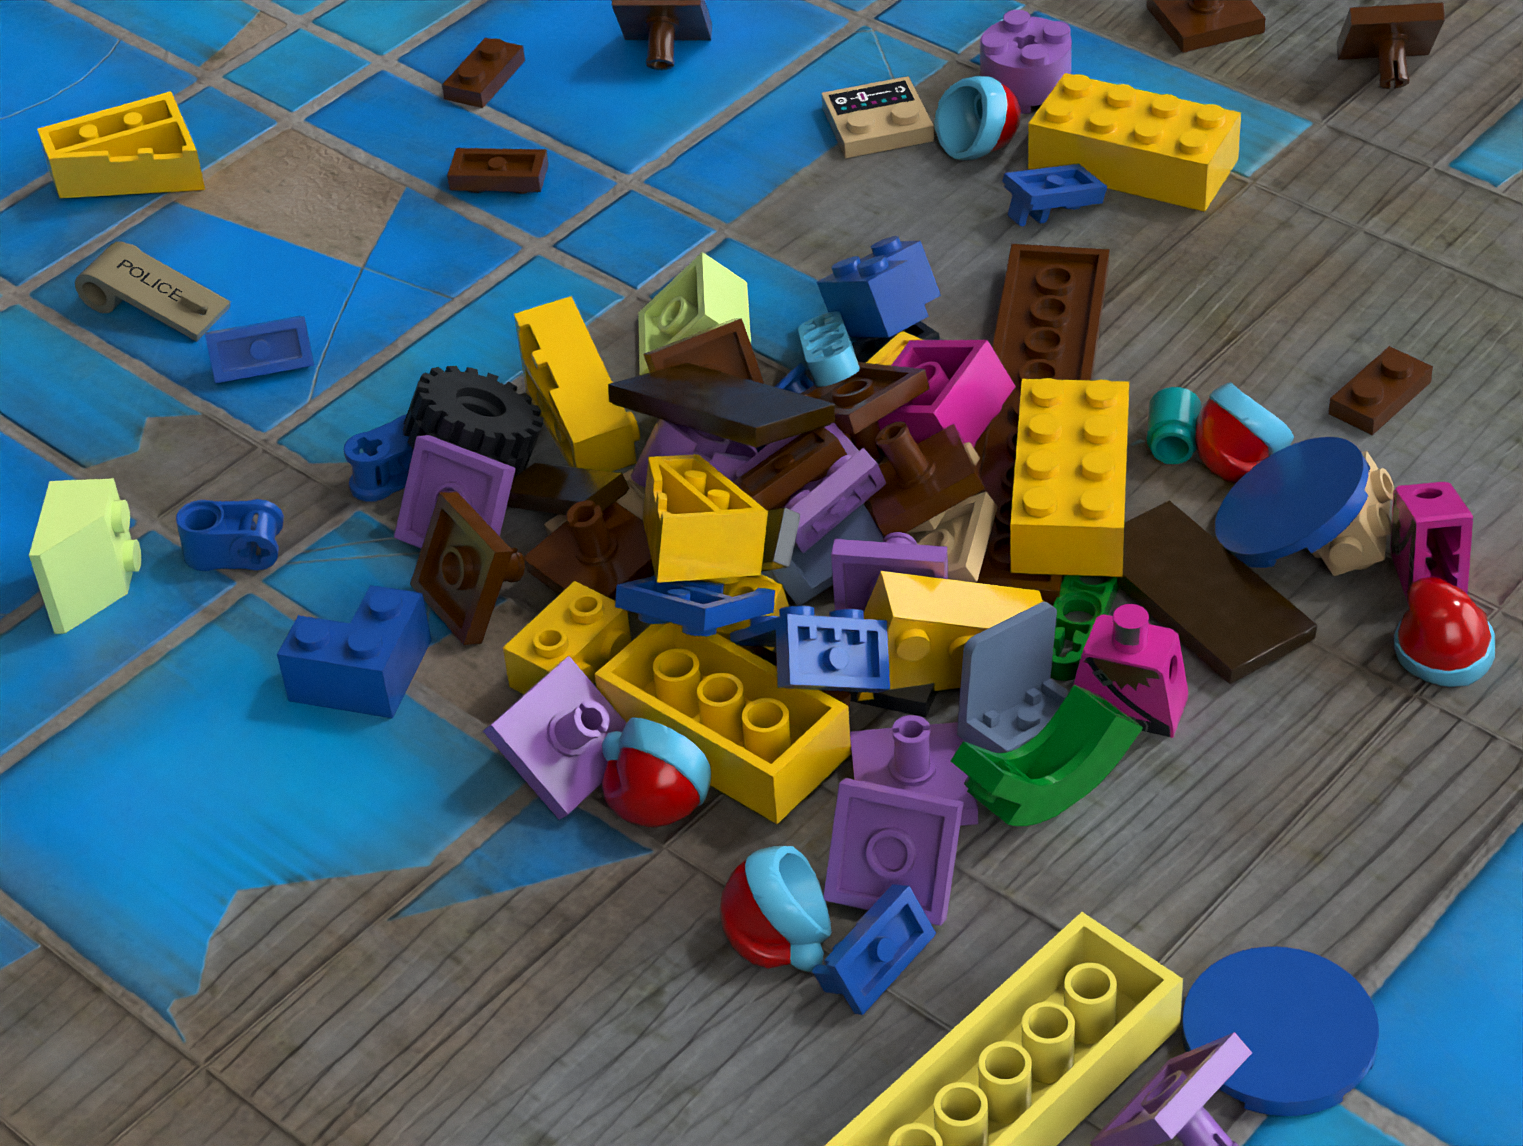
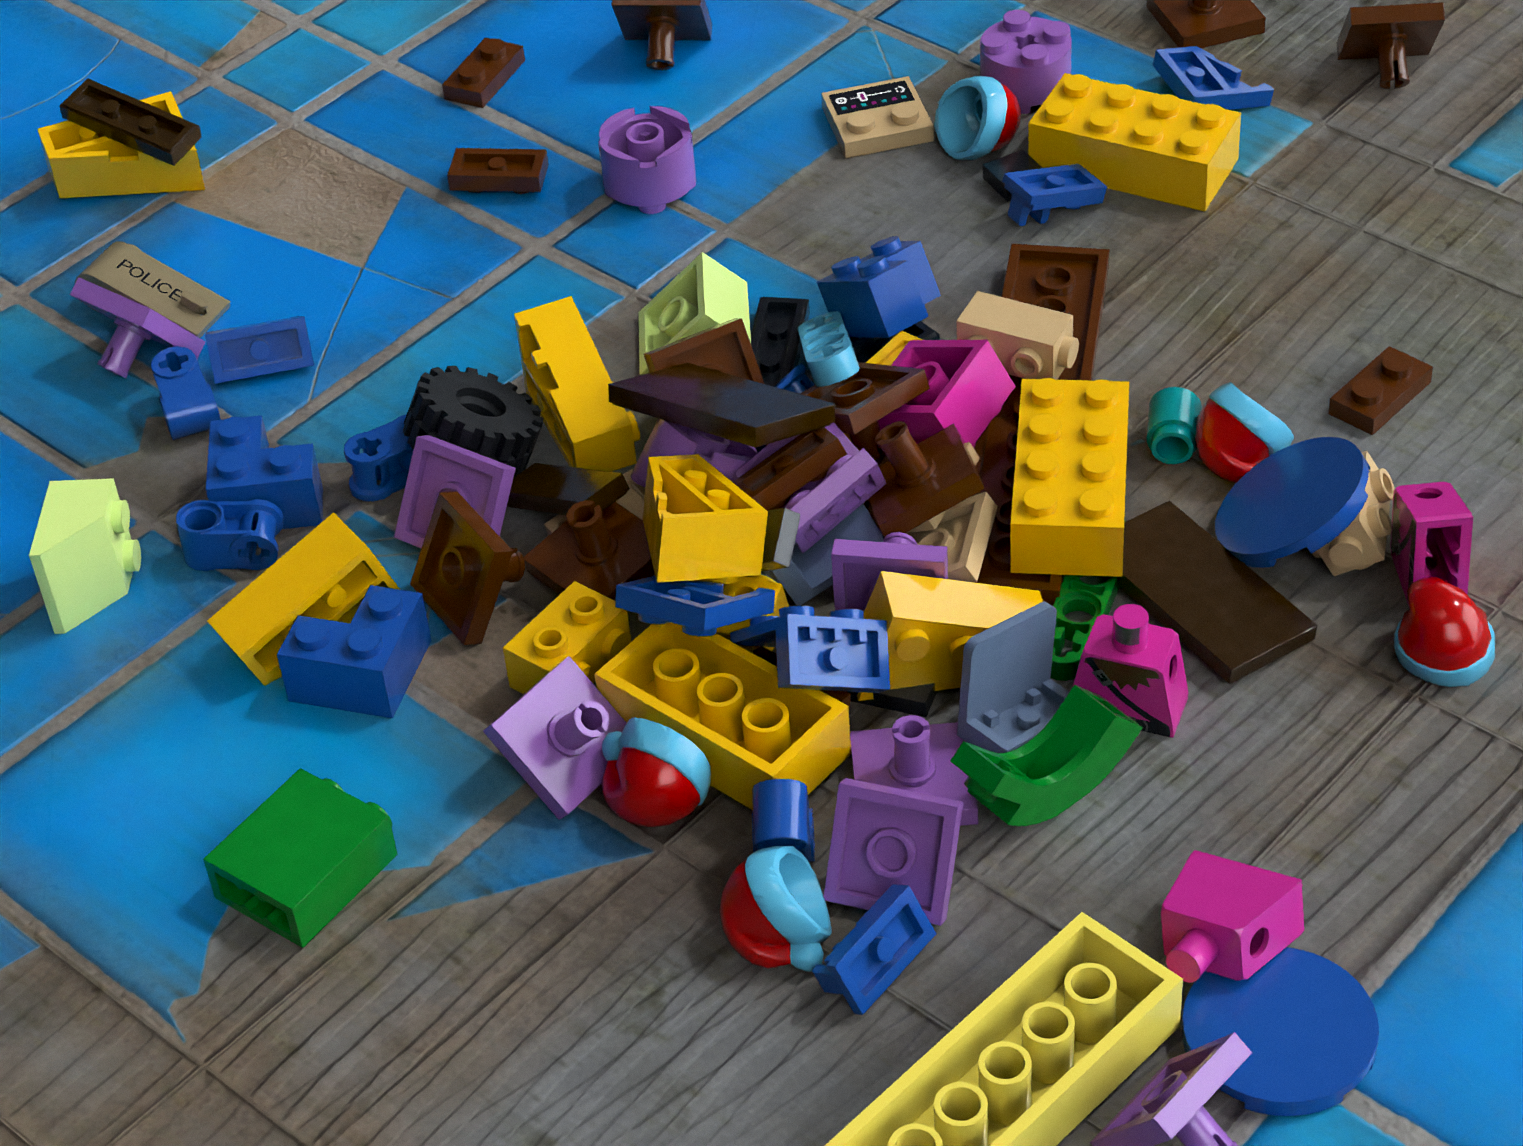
none -> dark brown tile [59,78,202,166]
none -> medium lavender tile [70,277,206,379]
none -> blue piece [151,346,221,440]
none -> green brick [203,768,398,948]
none -> blue brick [206,415,323,529]
none -> yellow wedge [207,512,401,686]
none -> medium lavender brick [599,106,697,214]
none -> black tile [751,297,810,387]
none -> blue piece [752,779,815,862]
none -> tan brick [956,291,1079,380]
none -> black tile [983,149,1042,202]
none -> blue wing [1153,46,1274,110]
none -> dark pink torso [1161,850,1304,983]

